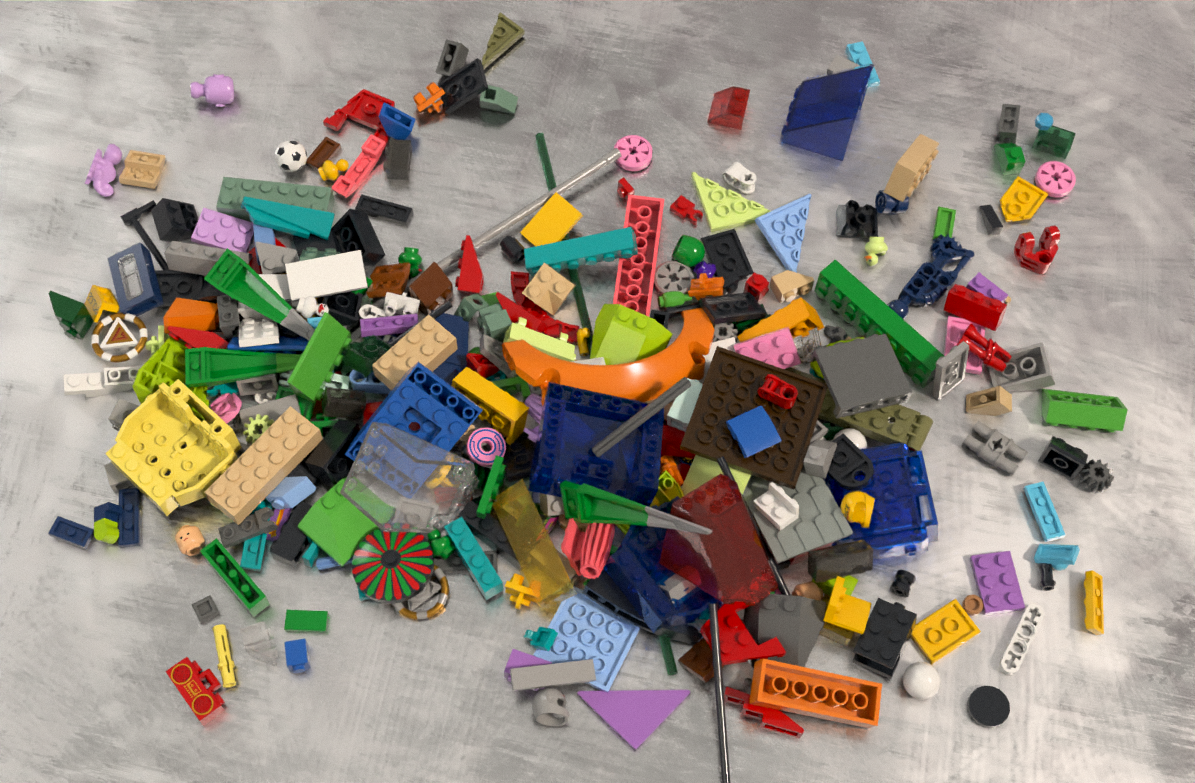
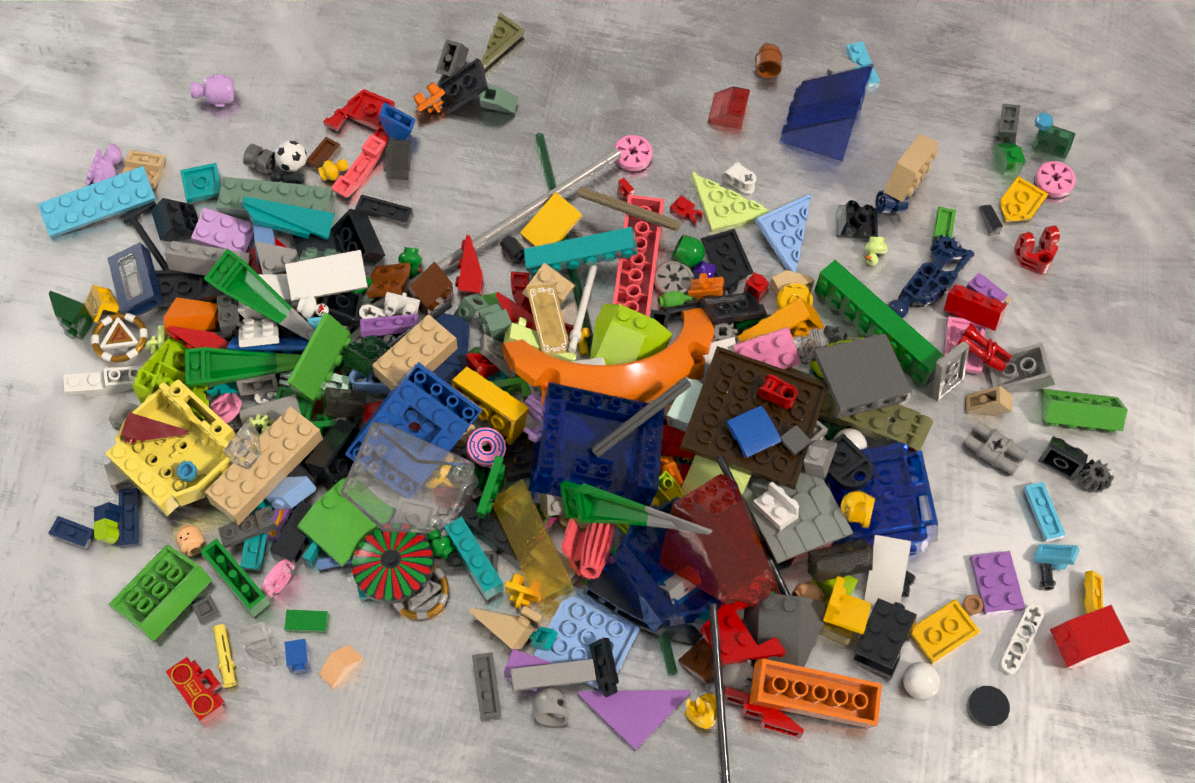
none -> medium azure plate [38,166,156,238]
none -> bright green slope [108,544,212,642]
none -> dark red slope [120,412,188,445]
none -> dark azure tile [176,461,198,482]
none -> teal plate [180,163,221,203]
none -> clear slope [223,420,261,470]
none -> dark grey wheel [243,143,276,174]
none -> bright pink tile [261,559,294,597]
none -> black pin [270,170,305,185]
none -> light nougat slope [319,644,363,689]
none -> tan slope [468,608,535,649]
none -> dark grey hinge [472,652,501,719]
none -> tan tile [521,606,542,628]
none -> pearl gold sticker [526,285,569,355]
none -> white bar [568,265,597,353]
none -> dark tan axle [577,186,681,232]
none -> black hinge [589,637,619,698]
none -> yellow piece [685,693,717,729]
none -> dark orange helmet [755,42,782,79]
none -> yellow tile [776,282,813,309]
none -> dark grey piece [780,425,812,456]
none -> white sticker [864,535,911,608]
none -> red slope [1049,605,1131,669]

